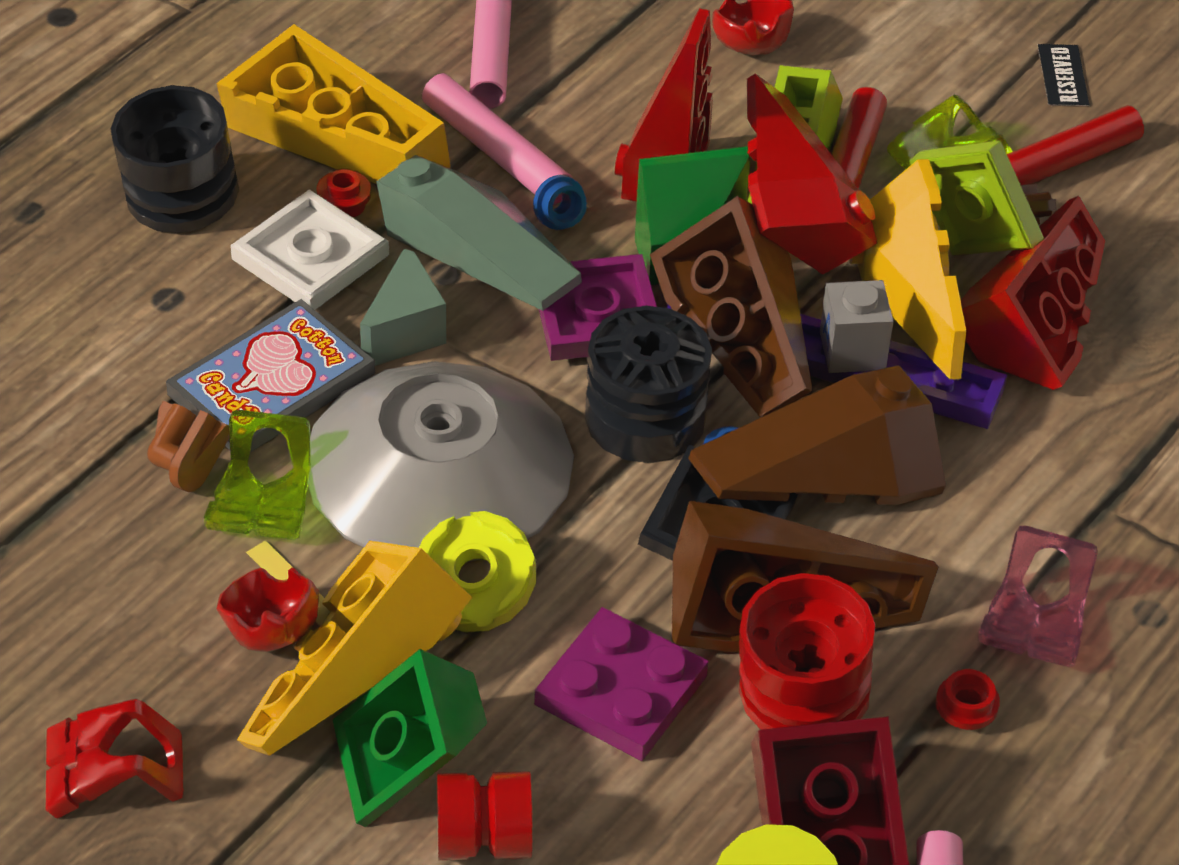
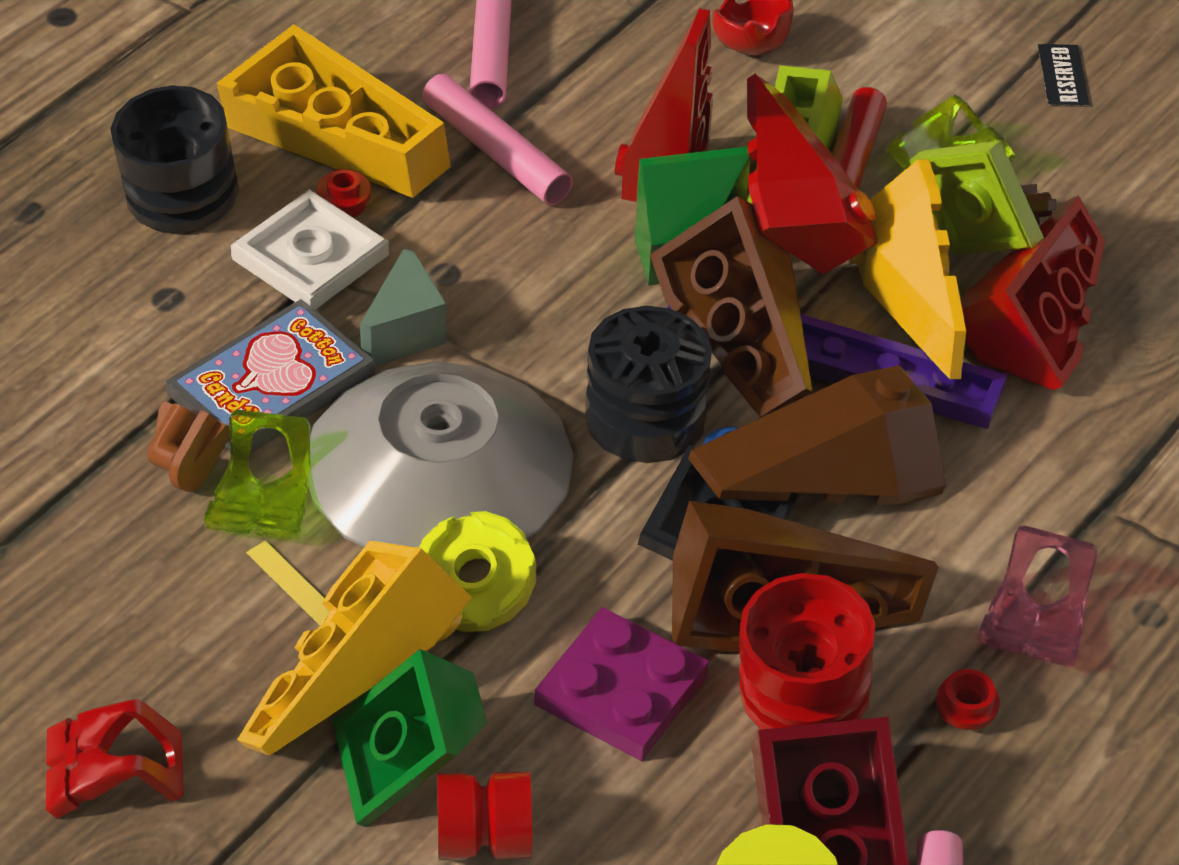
red hair [216,568,319,652] -> none
sand green wedge [376,155,582,311] -> none
blue plate [533,175,587,230] -> none
magenta plate [539,254,657,361] -> none
light grey brick [820,280,893,373] -> none
red piece [1007,105,1144,185] -> none

